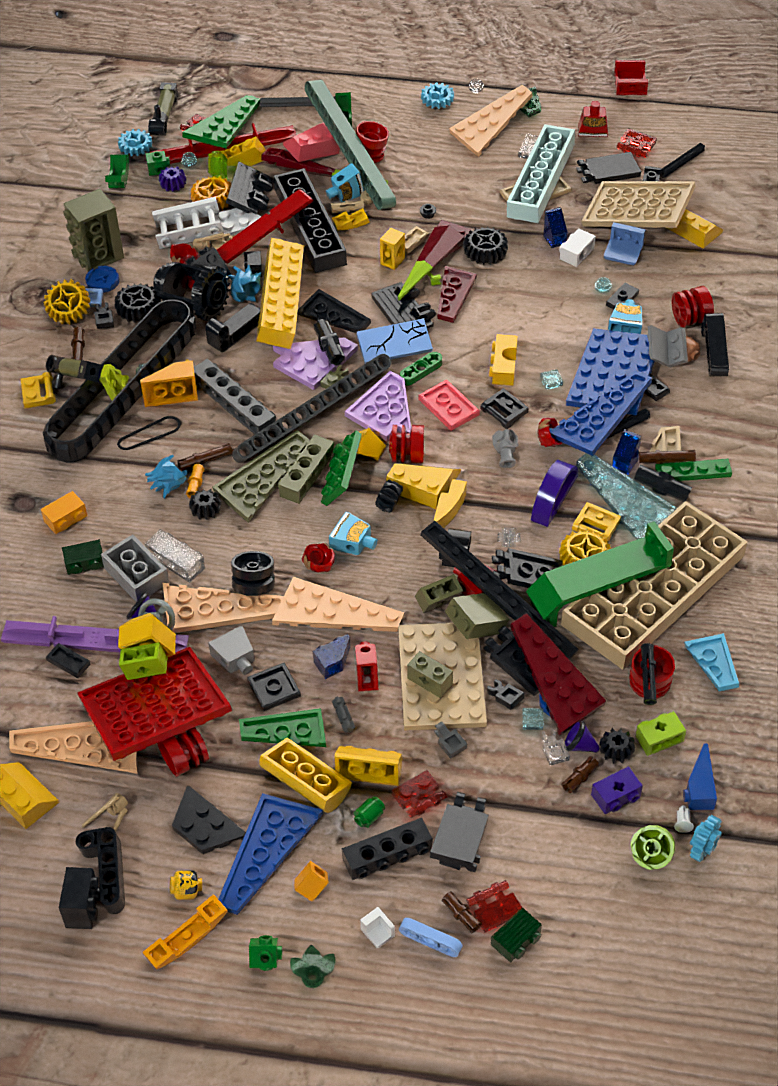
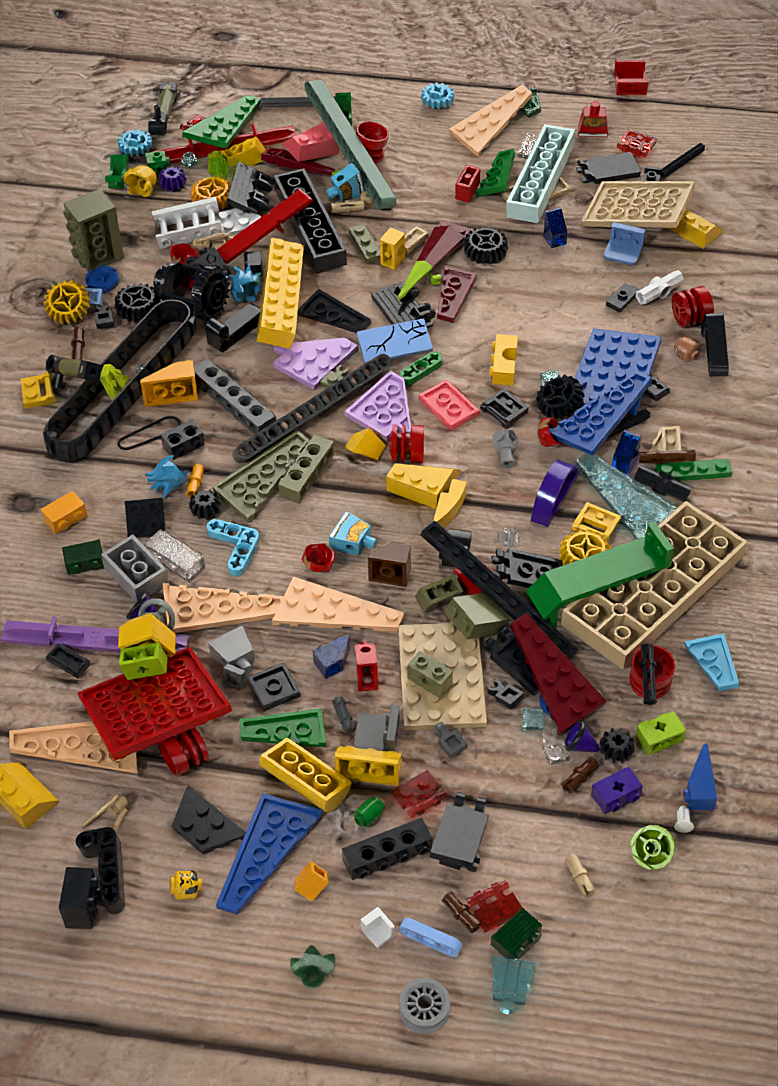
light orange slope [142,894,228,970] -> none
reddish brown pin [177,443,233,471] -> none
black wheel [231,551,275,596] -> none
green brick [249,935,282,971] -> none
black piece [314,319,345,366] -> none
green plate [321,430,362,506] -> none
yellow slope [332,208,370,230] -> none
black gear [375,480,403,513] -> none
black plate [420,204,436,219] -> none
clear plate [469,79,484,93] -> none
white brick [559,228,596,267] -> none
clear light blue plate [595,277,612,293] -> none
medium azure torso [608,299,642,334] -> none
light grey bracket [647,325,688,368] -> none
medium azure gear [690,815,722,862] -> none
none -> yellow hair [123,166,157,197]
none -> black bracket [125,498,166,538]
none -> black brick [160,420,205,460]
none -> medium azure beam [206,519,260,576]
none -> dark grey plate [222,663,245,690]
none -> olive plate [349,224,380,264]
none -> dark grey bracket [354,705,400,752]
none -> reddish brown slope [368,542,411,587]
none -> light grey wheel [399,978,450,1034]
none -> red brick [455,165,481,202]
none -> green wing [475,148,516,197]
none -> clear light blue torso [492,956,536,1014]
none -> black gear [536,374,585,420]
none -> tan pin [565,854,596,898]
none -> white piece [635,270,684,305]

